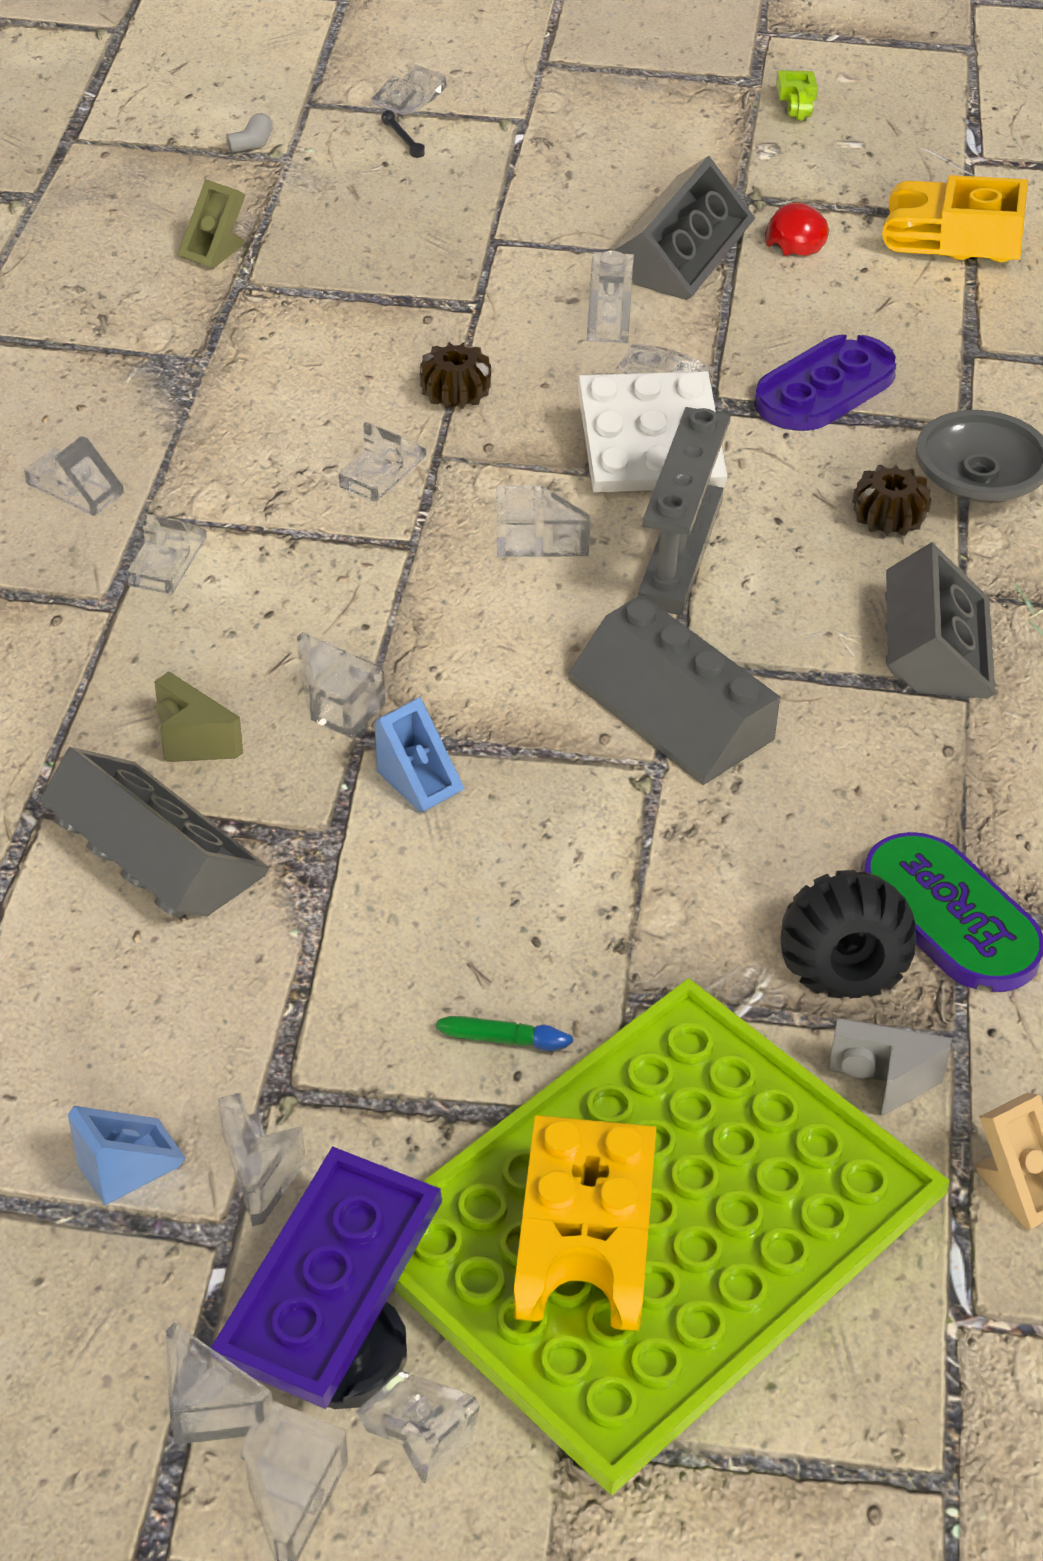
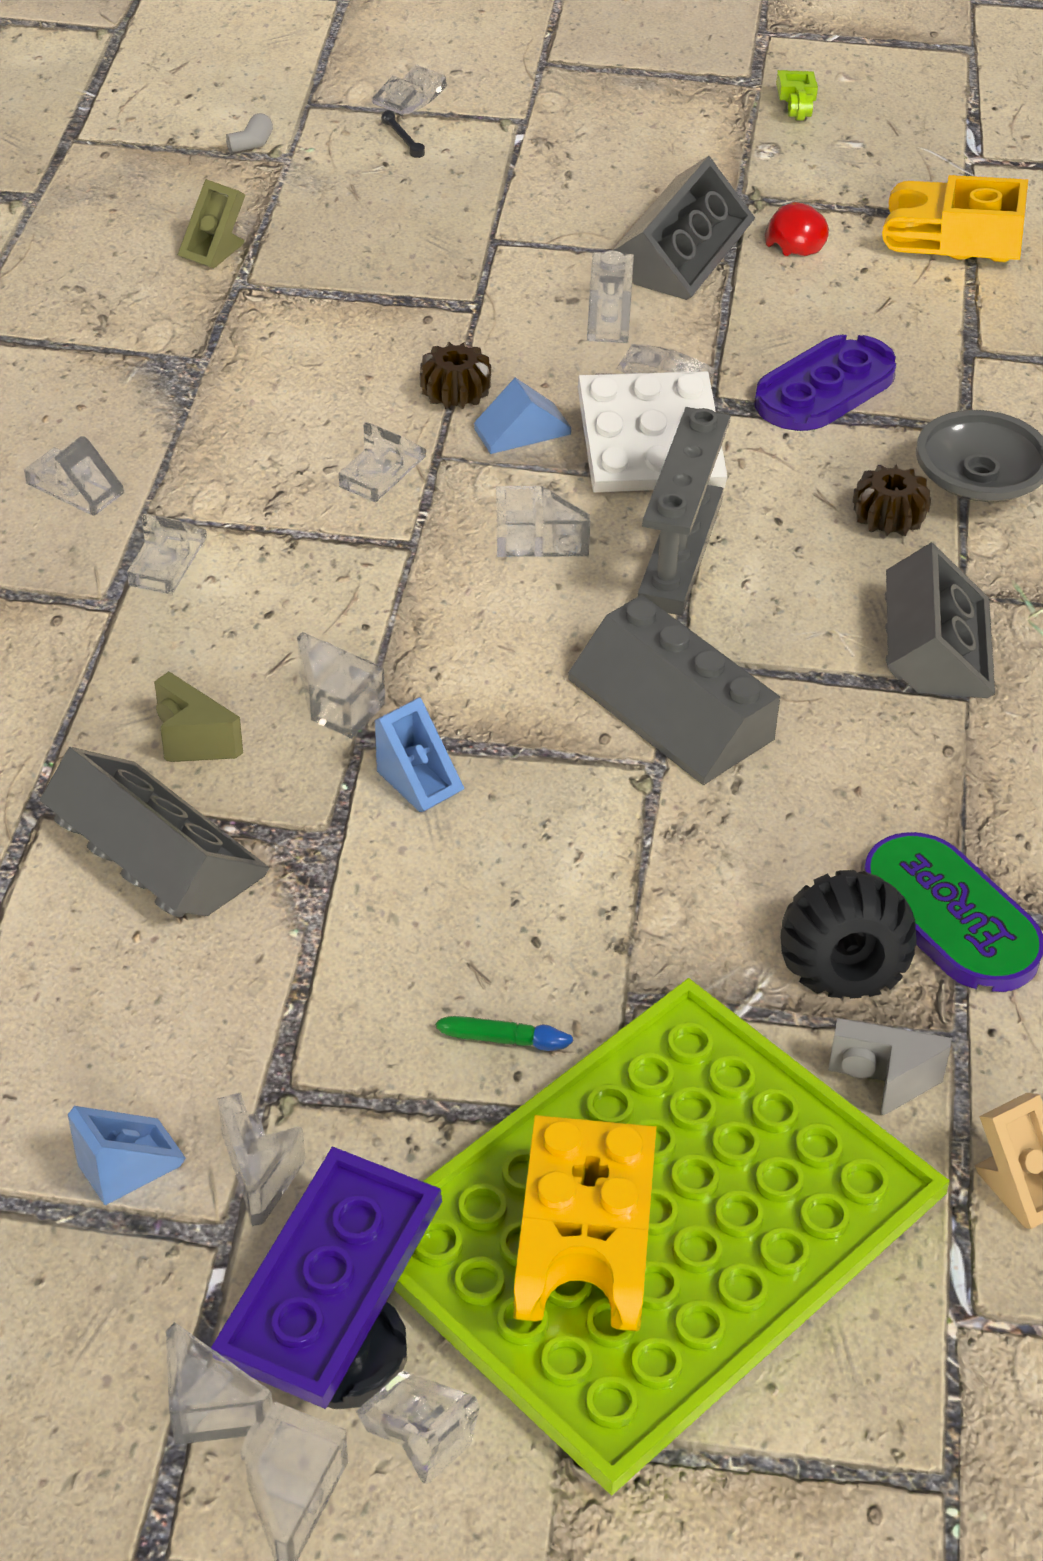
none -> medium blue slope [474,377,571,454]

